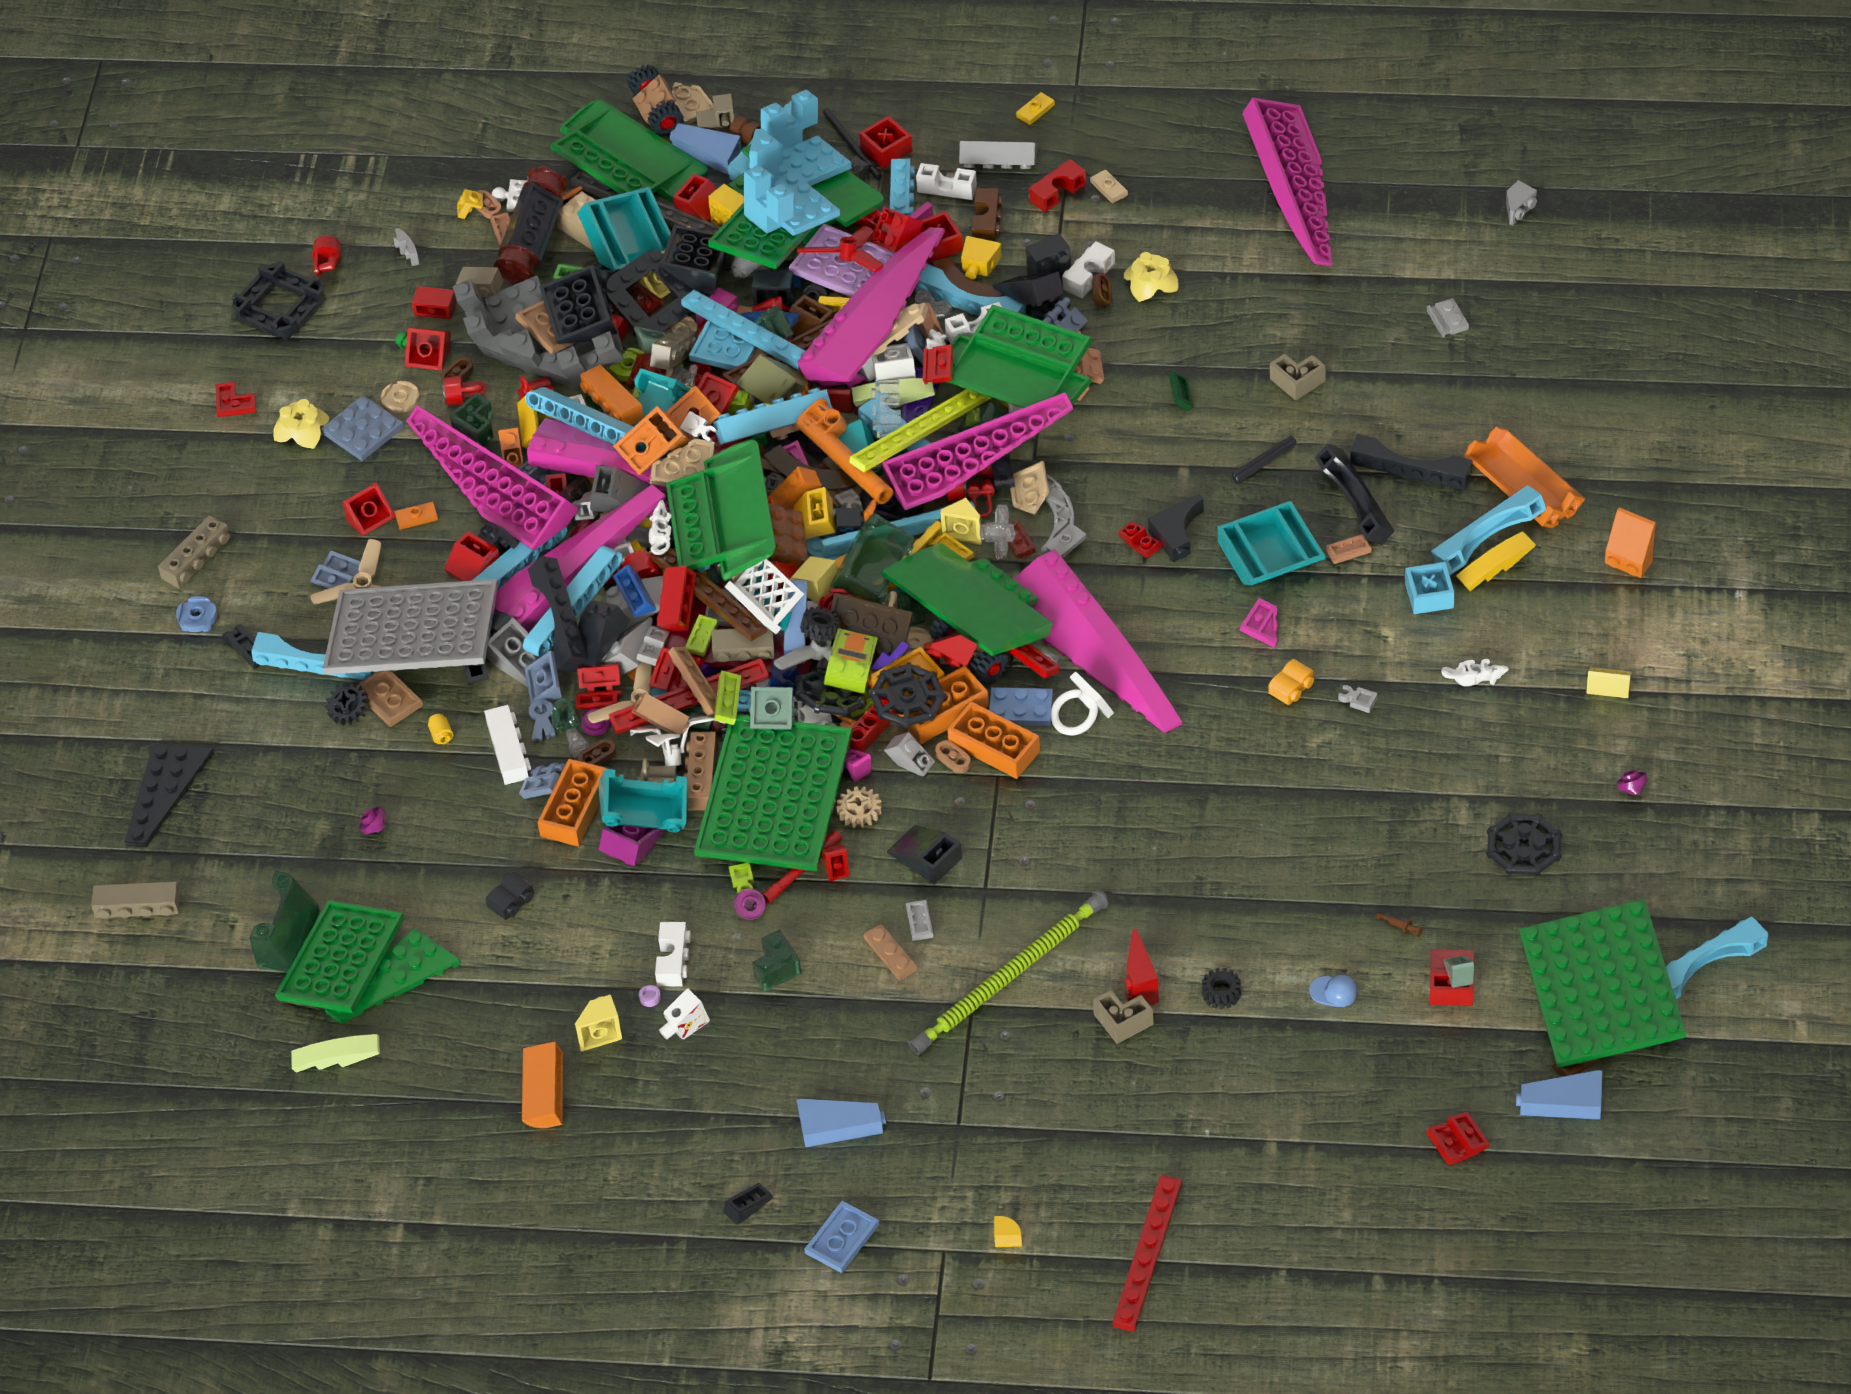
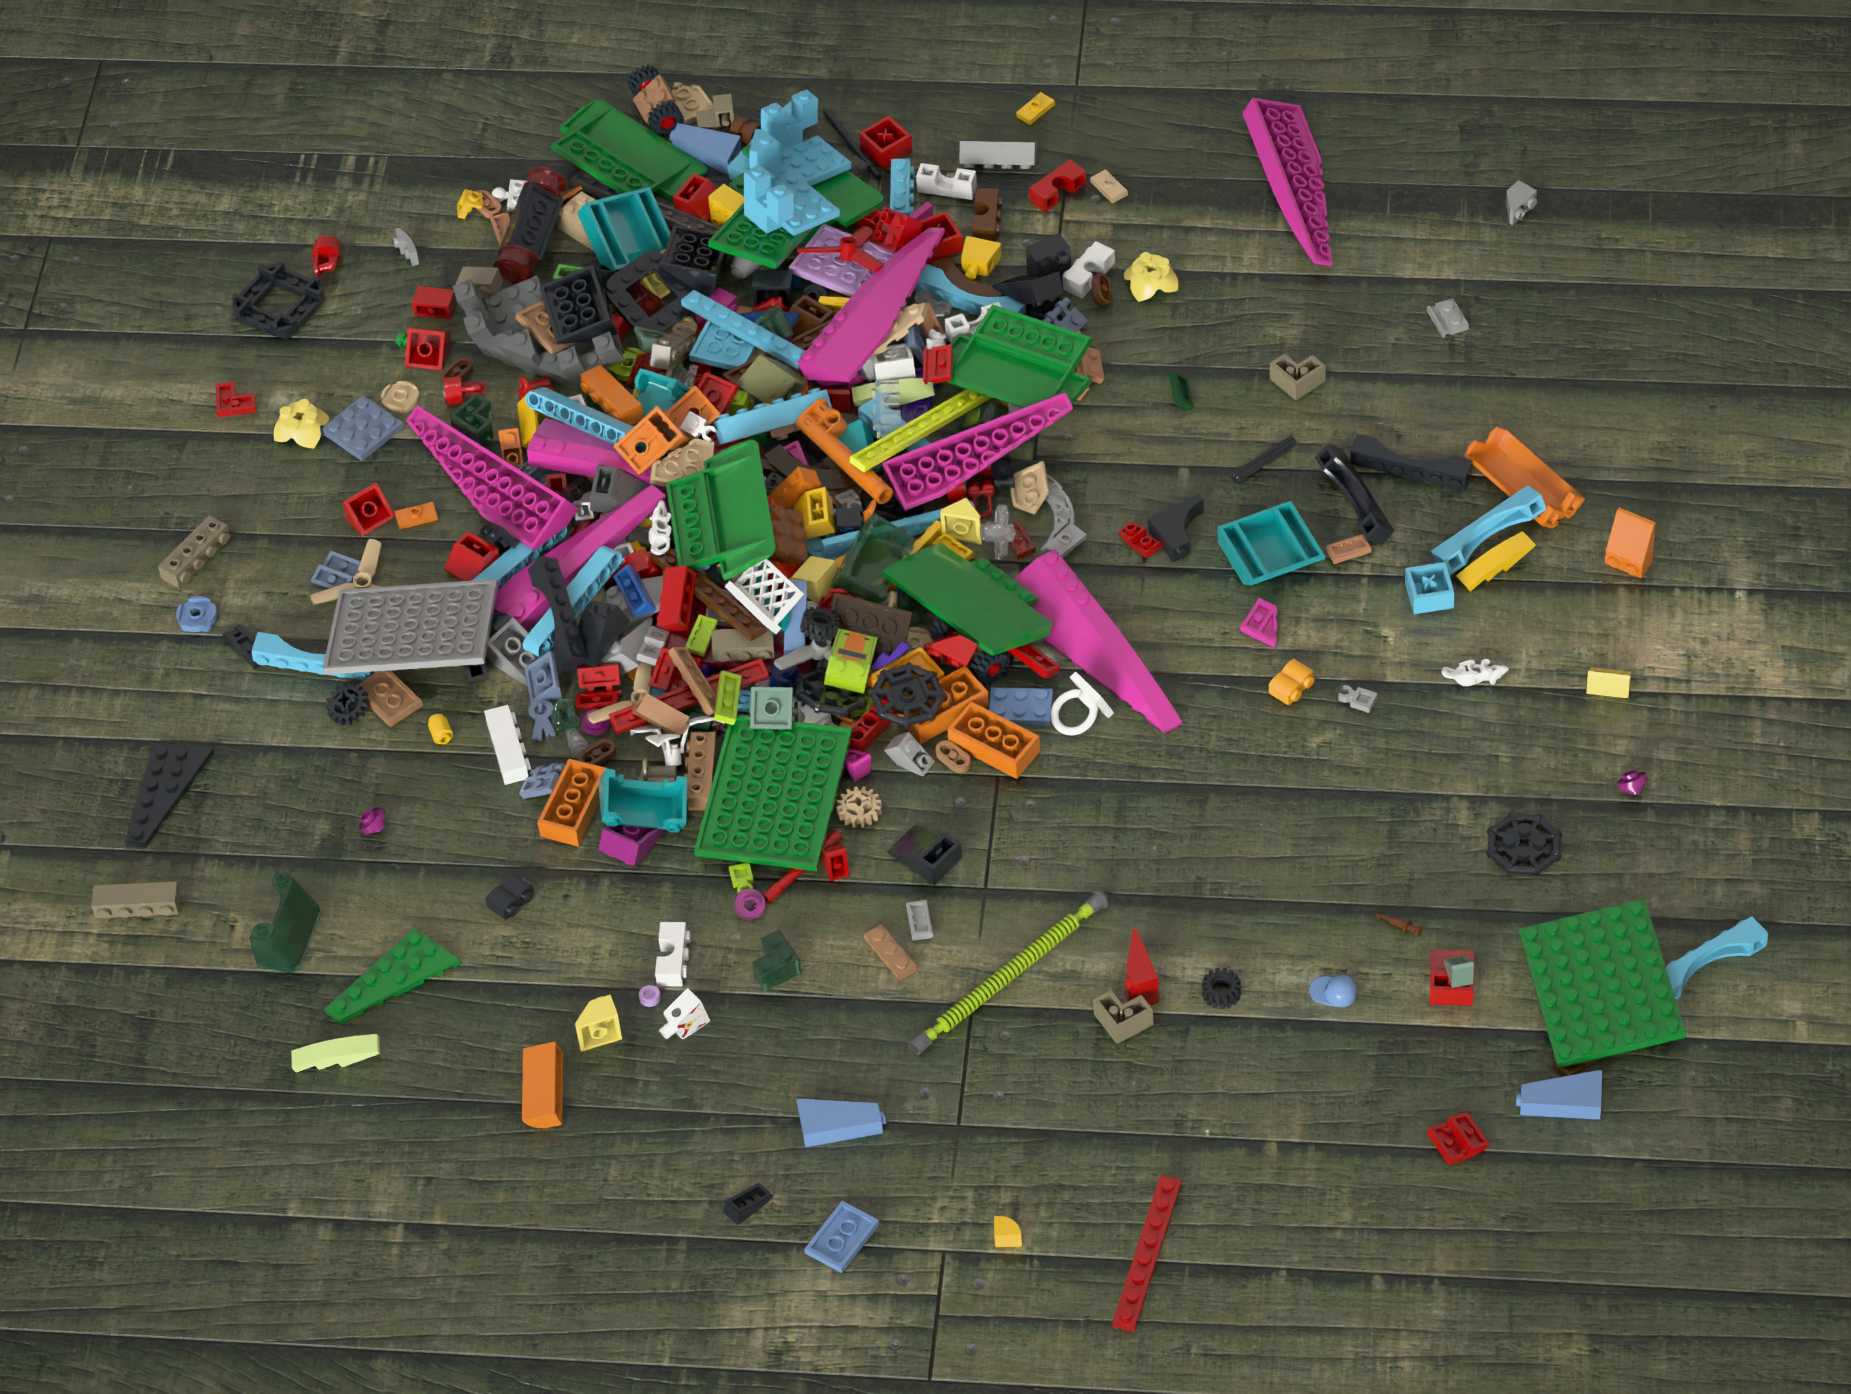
green plate [275,900,405,1013] -> none

